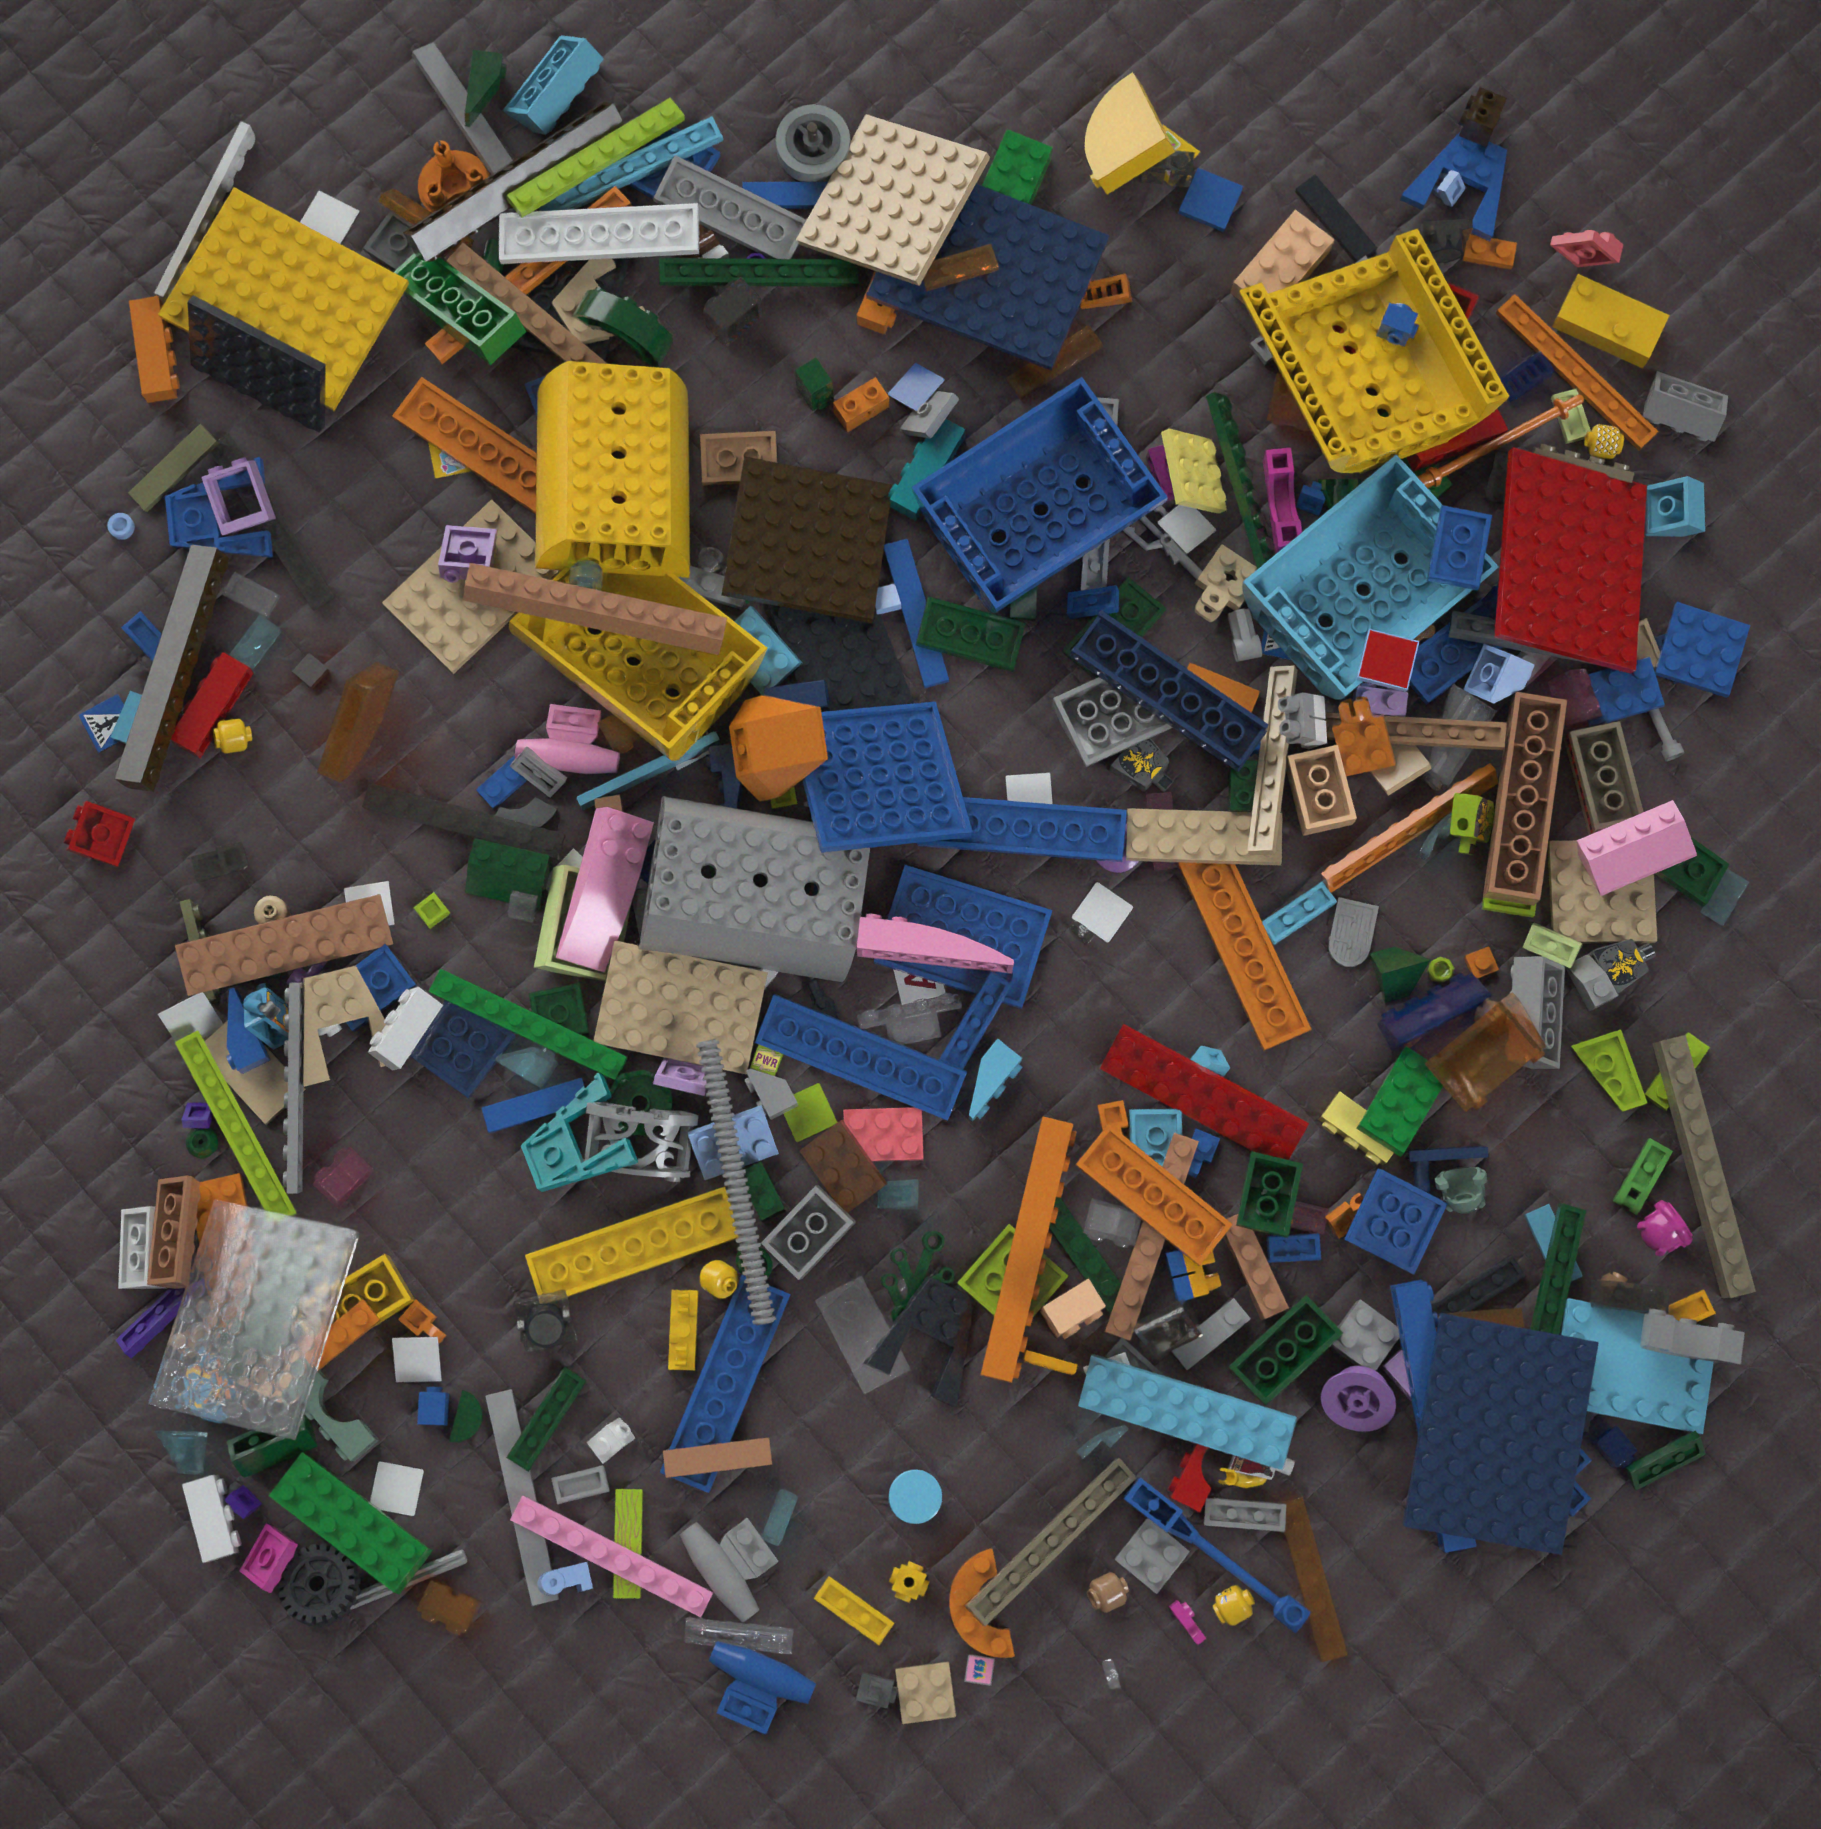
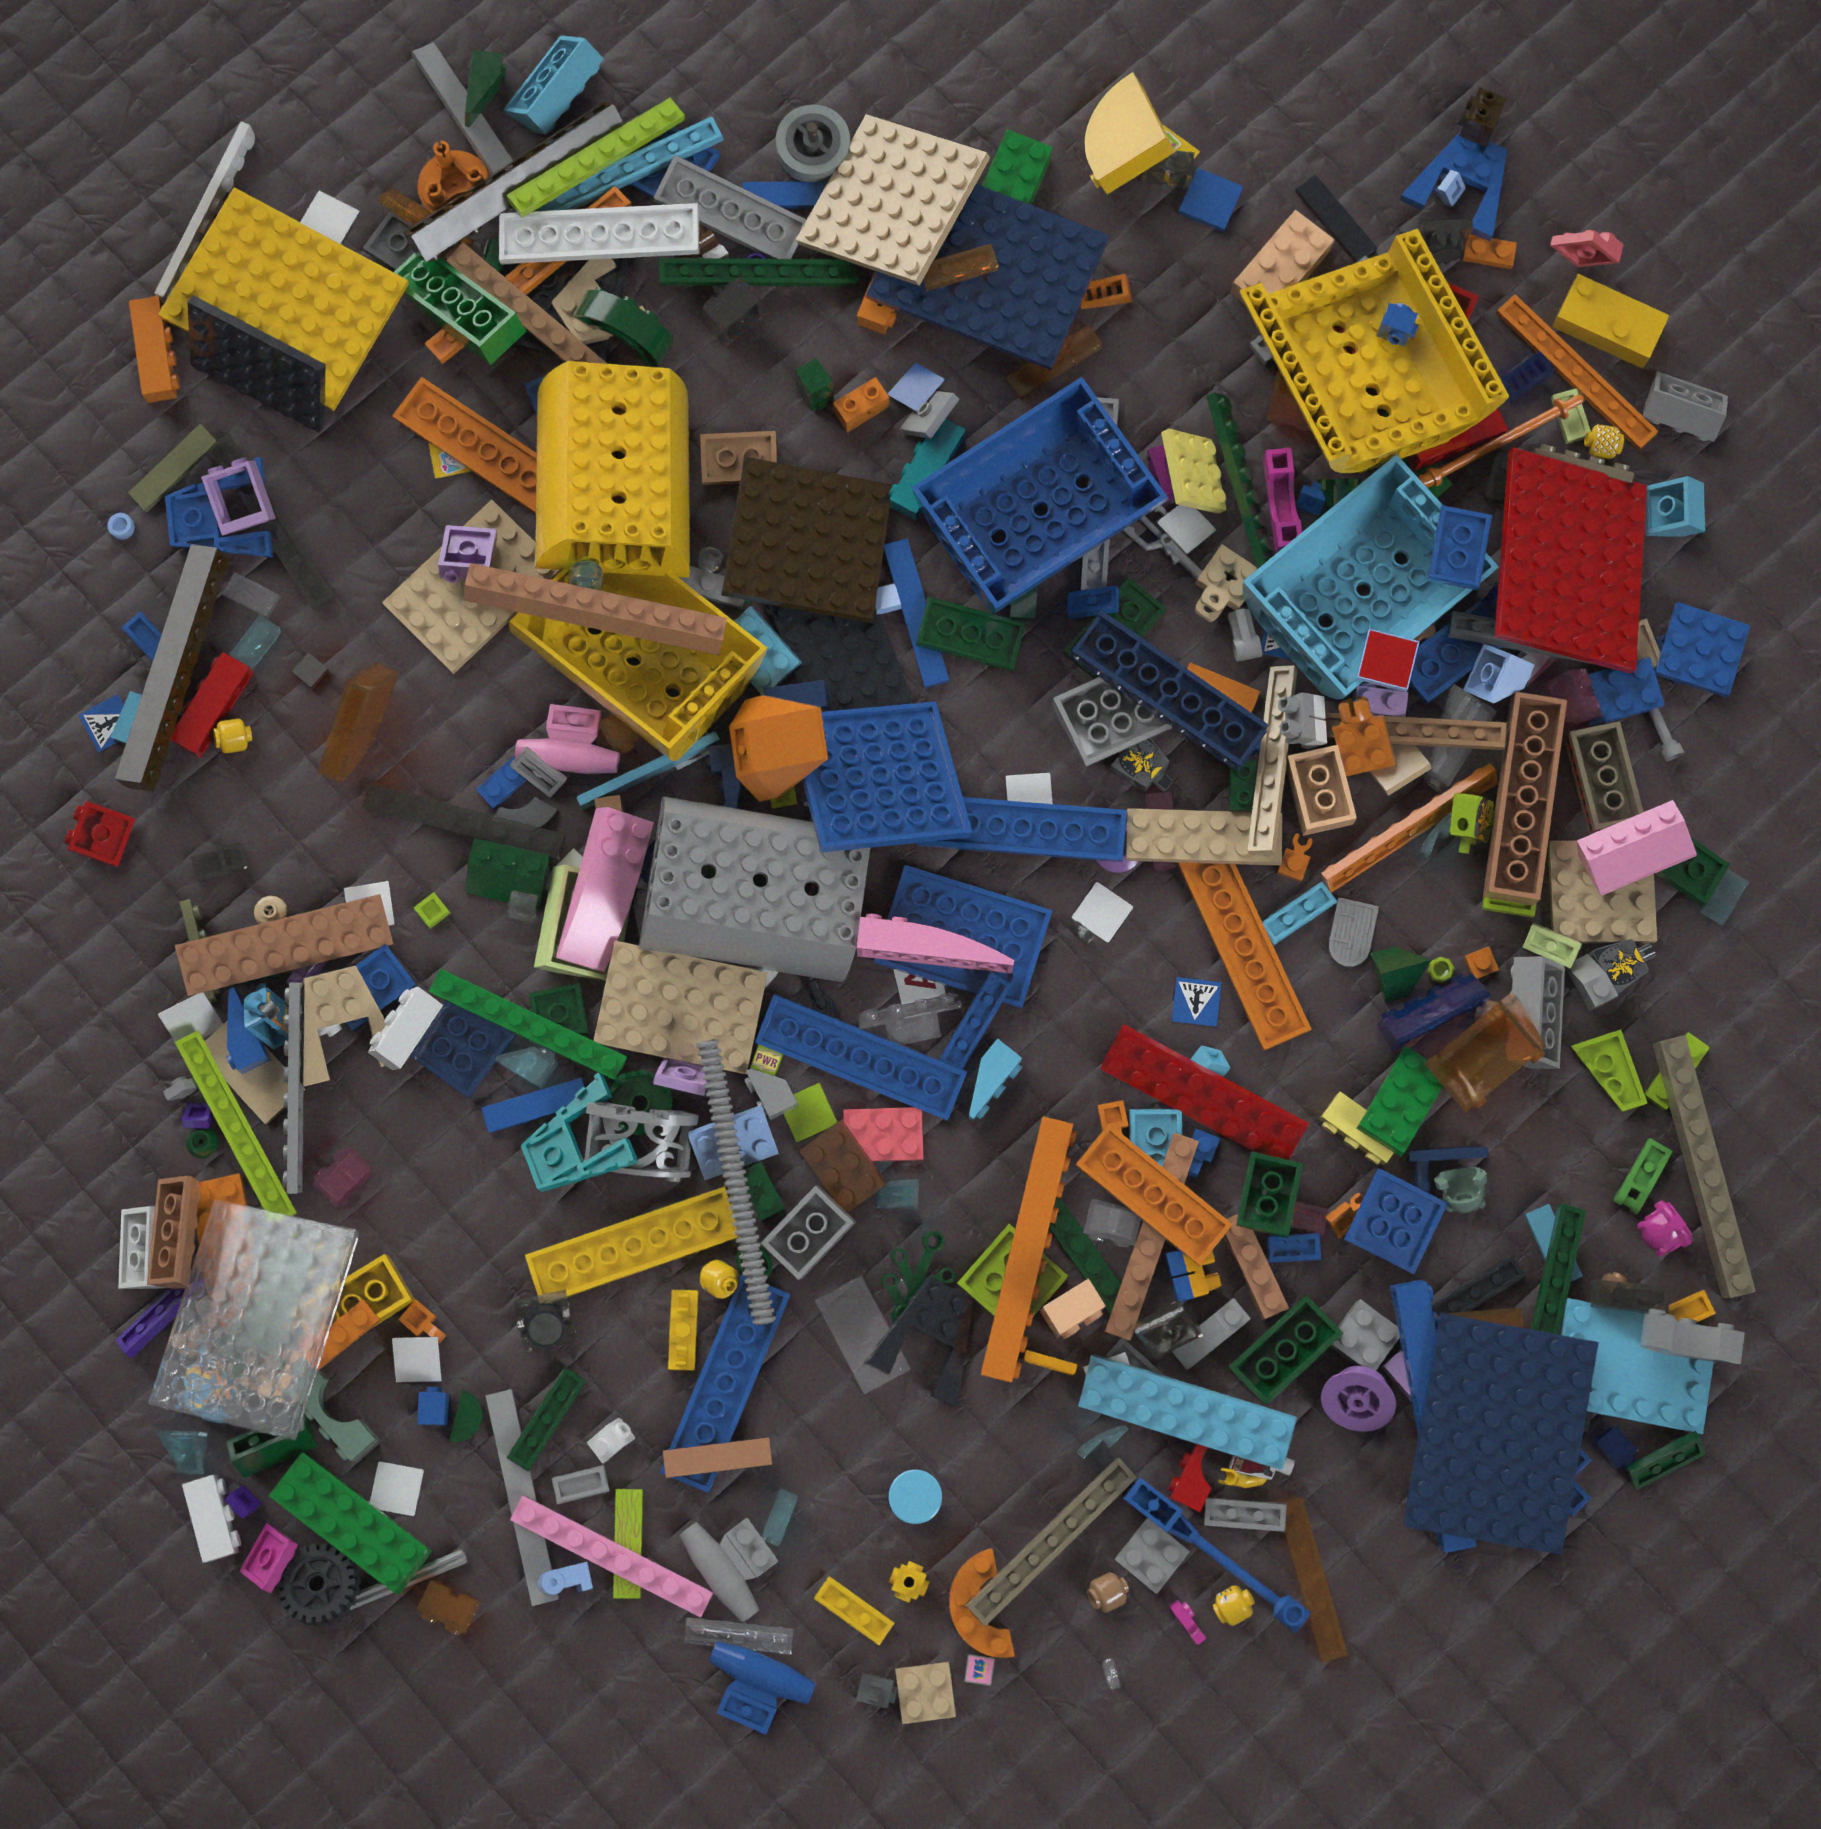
none -> light grey plate [163,1076,199,1101]
none -> blue sticker [1172,977,1221,1027]
none -> orange plate [1277,833,1312,882]

